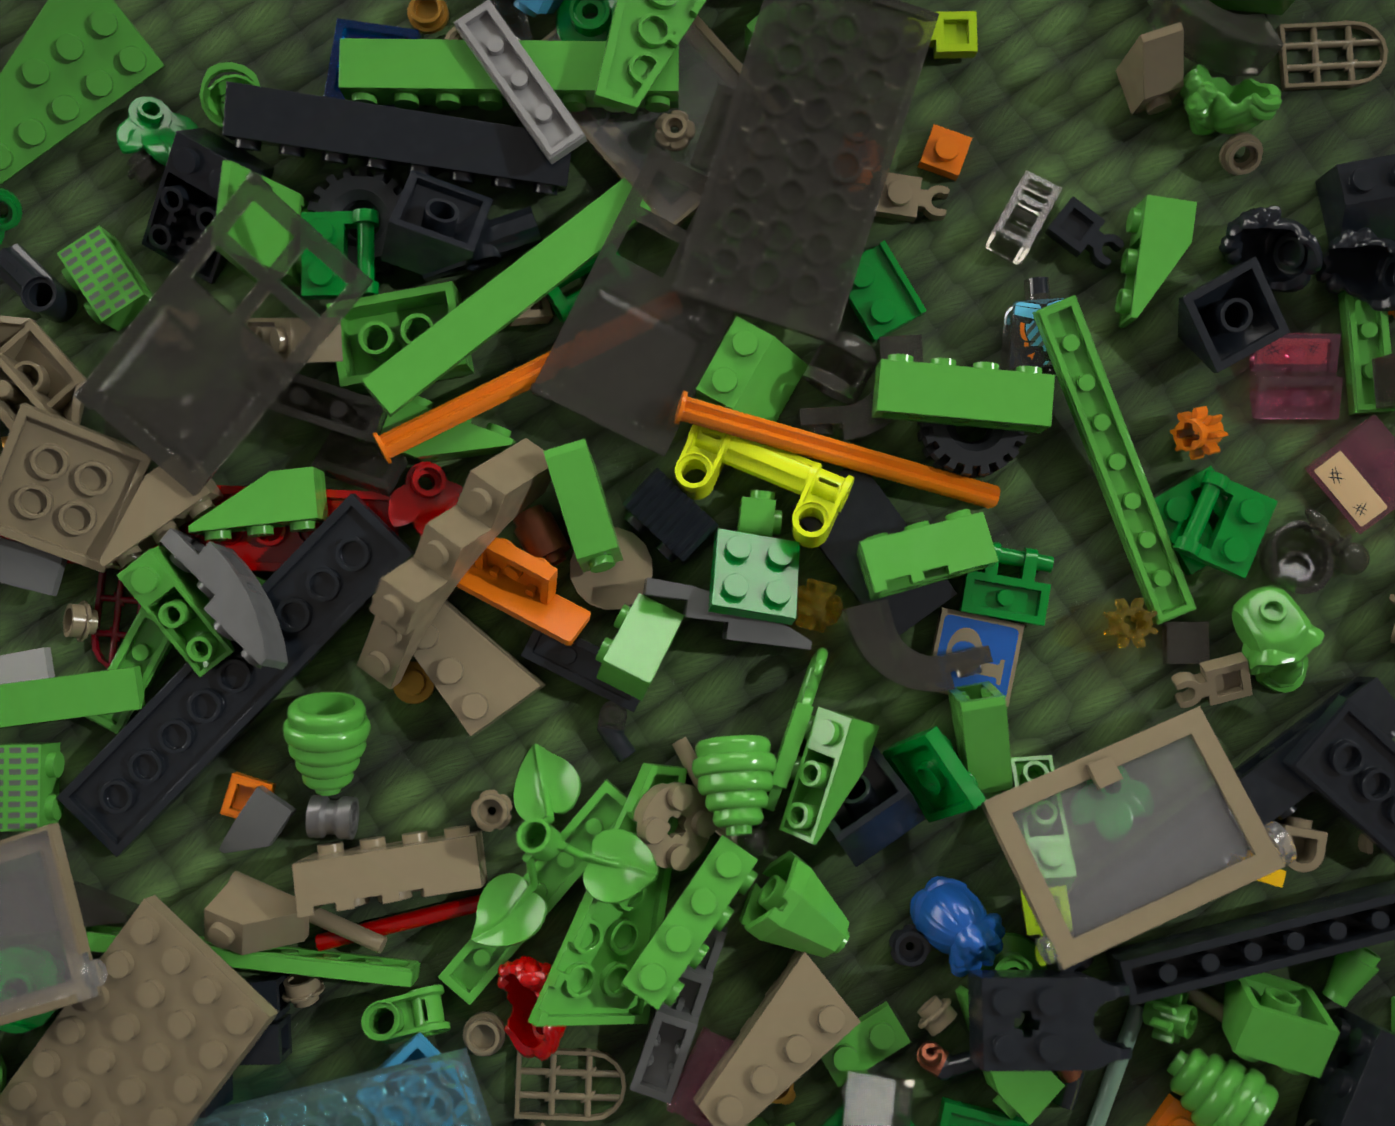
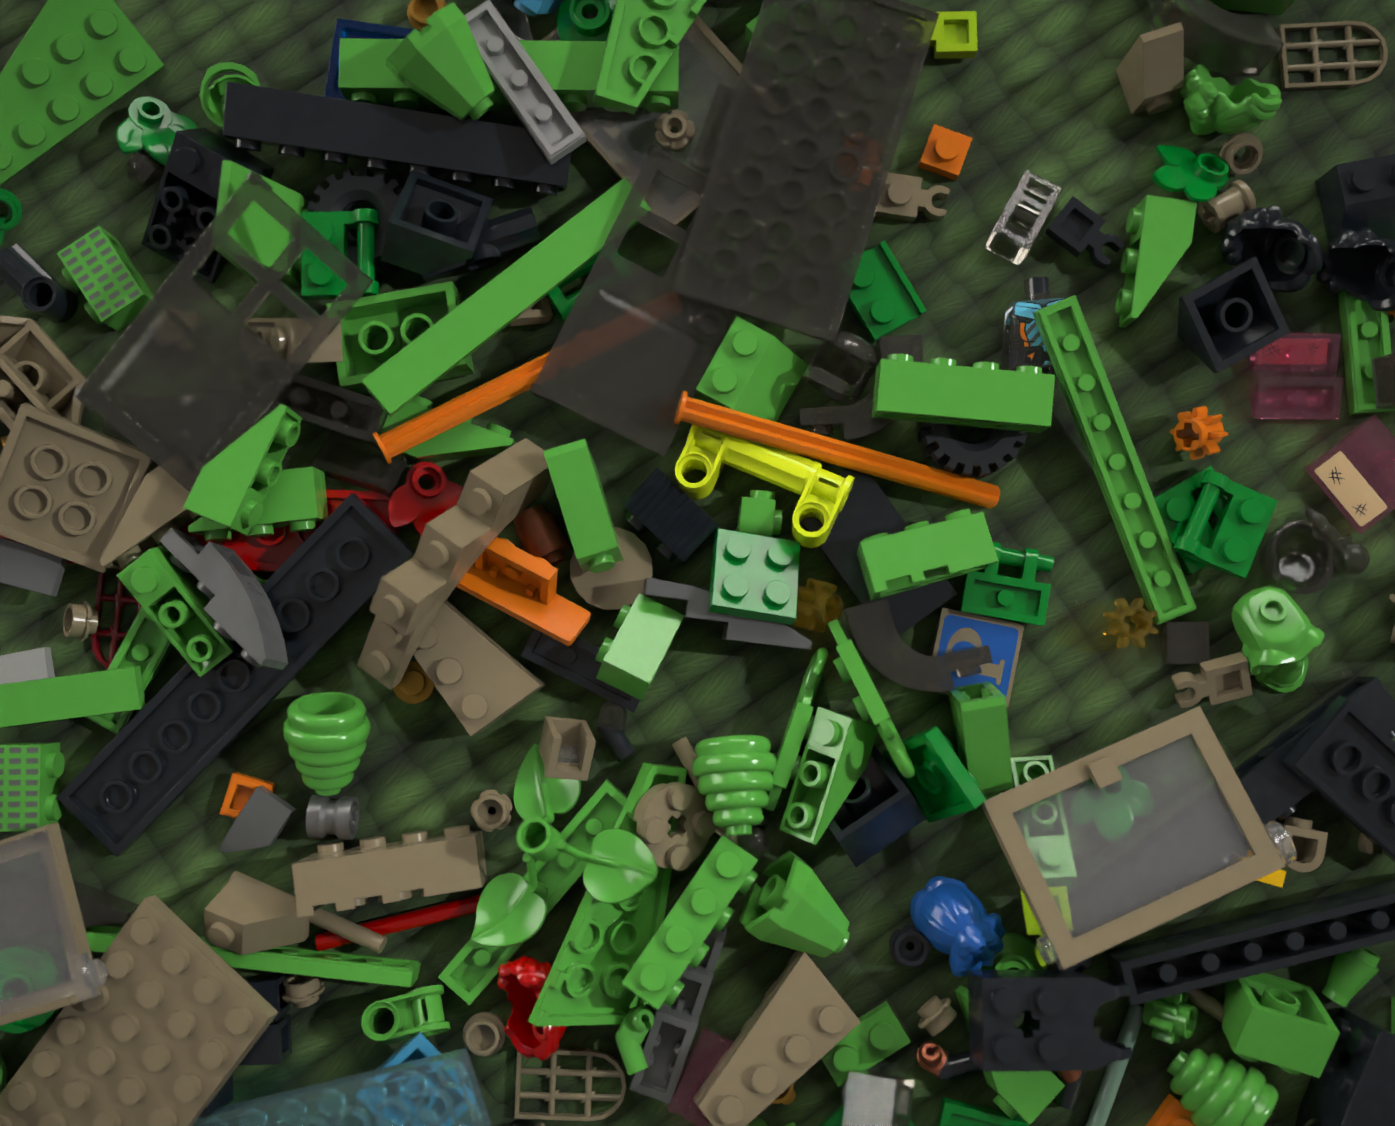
none -> bright green slope [183,404,302,535]
none -> bright green cone [386,2,495,121]
none -> dark tan window [538,716,596,781]
none -> bright green arm [615,1007,654,1075]
none -> bright green plate [827,619,915,778]
none -> green plate [1151,145,1229,202]
none -> dark tan bush [1198,179,1256,233]

